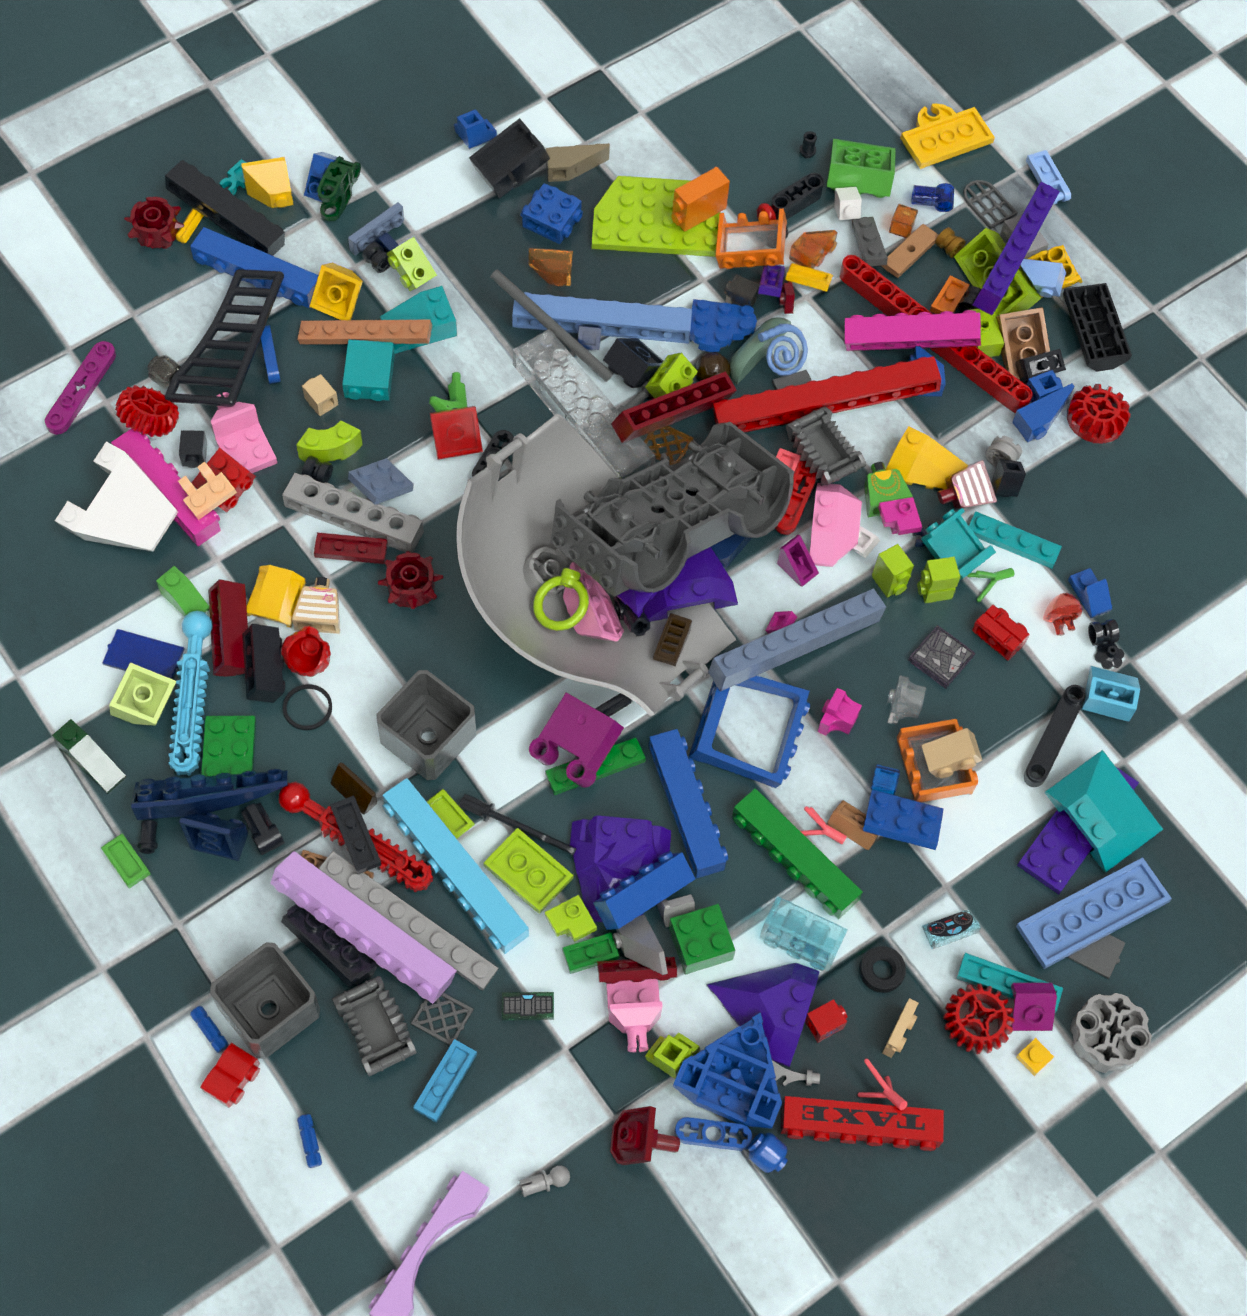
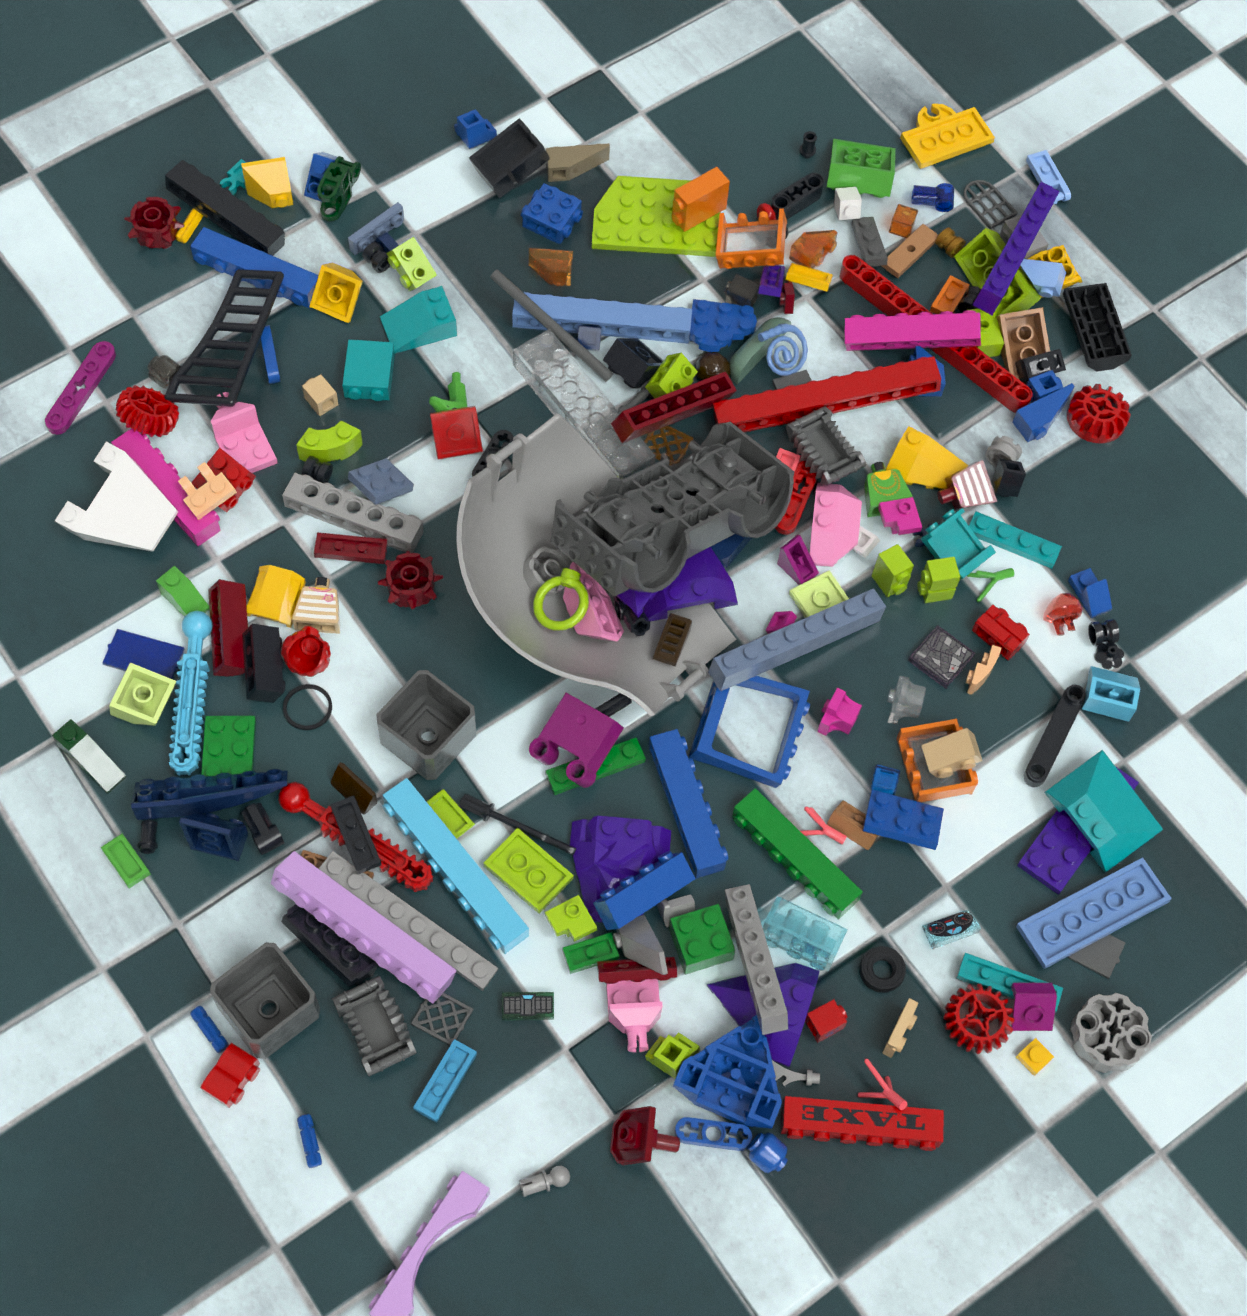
black brick [179,430,207,468] -> none
nougat plate [298,320,432,344] -> none
none -> light grey brick [725,884,788,1035]
none -> yellowish green tile [789,570,849,618]
none -> light nougat slope [965,645,1001,695]

